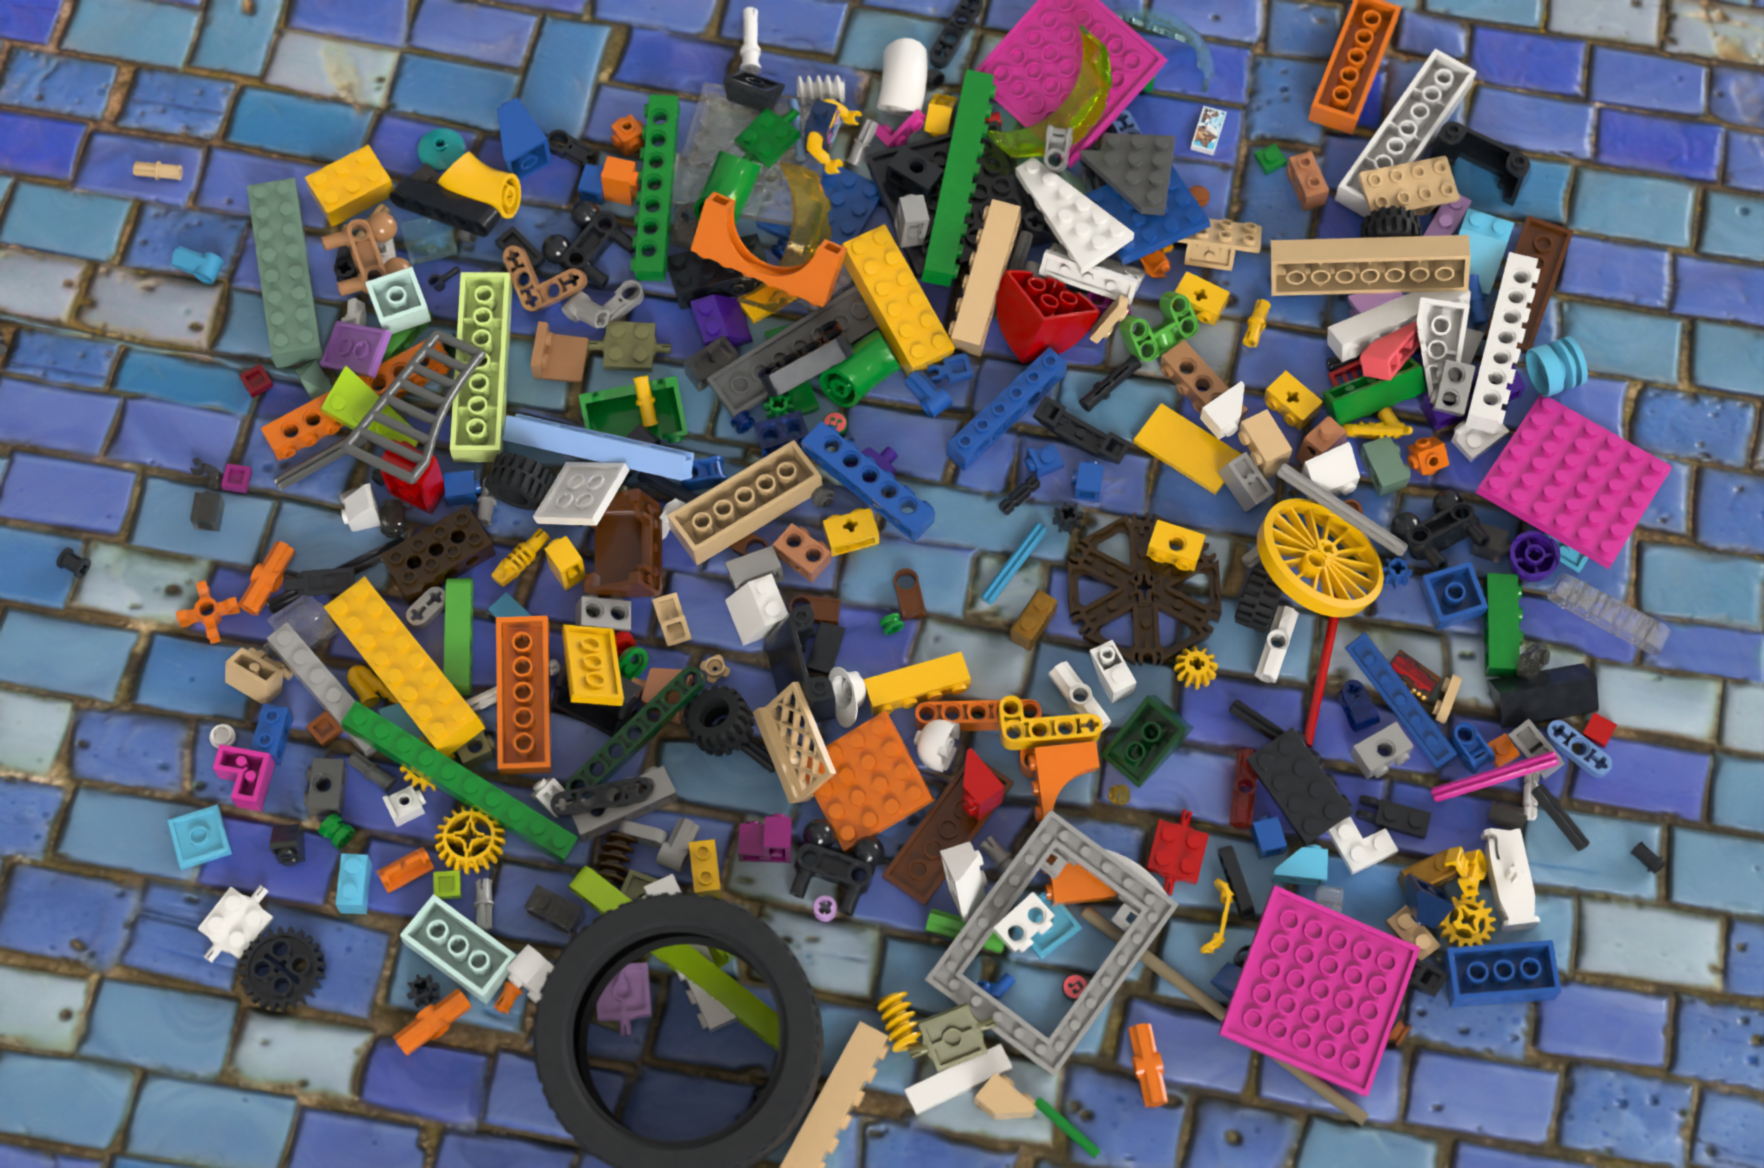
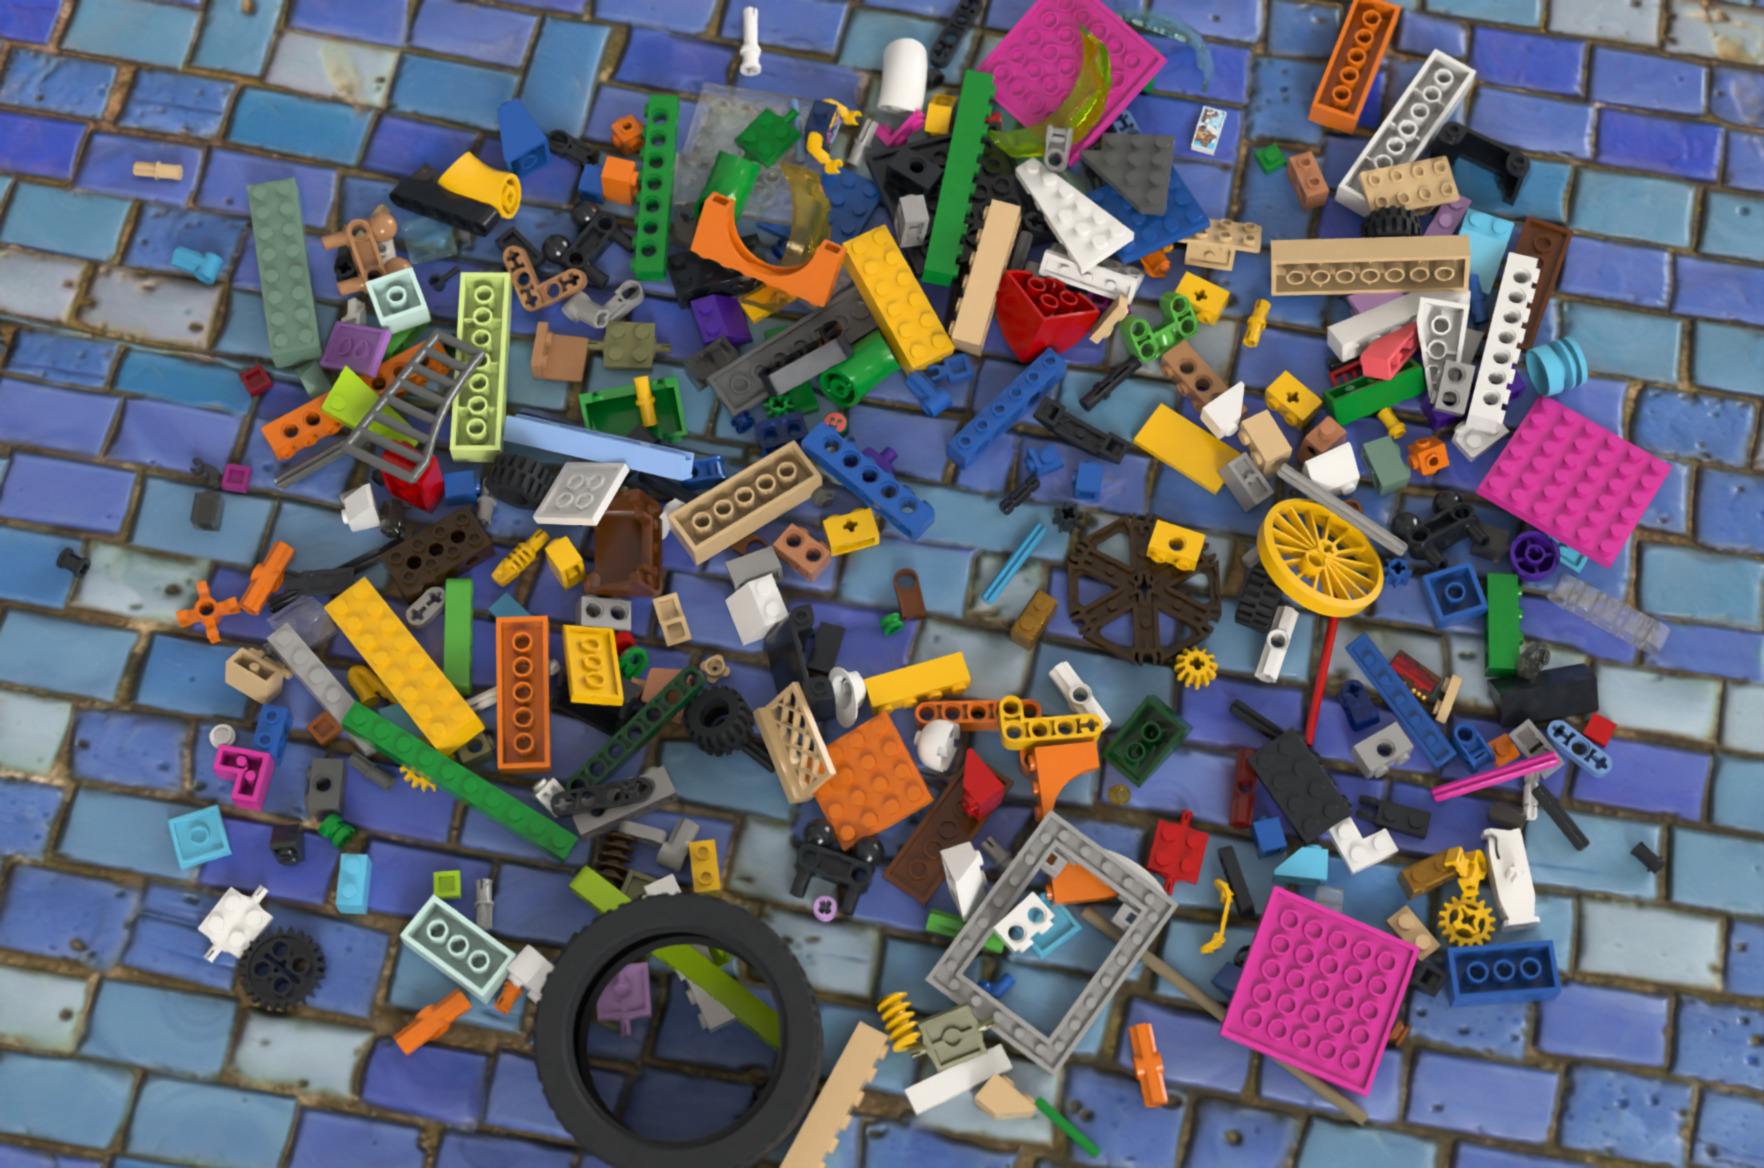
yellow brick [305,145,393,227] -> none
orange hinge [376,847,435,894] -> none
white brick [382,785,426,827] -> none
black gear [407,974,440,1008] -> none
teal dish [418,128,465,171] -> none
yellow gear [435,805,506,875] -> none
clear smoke brick [524,884,586,938] -> none
black slope [723,70,785,112] -> none
magenta brick [738,813,793,863] -> none
reddish brown piece [789,595,841,626] -> none
white piece [797,75,845,106] -> none
coral tile [1062,974,1088,1002] -> none
white slope [1090,640,1137,704] -> none
dark orange plate [1189,186,1210,208] -> none
yellow piece [1341,421,1413,440] -> none
dark blue slope [1406,873,1455,929] -> none

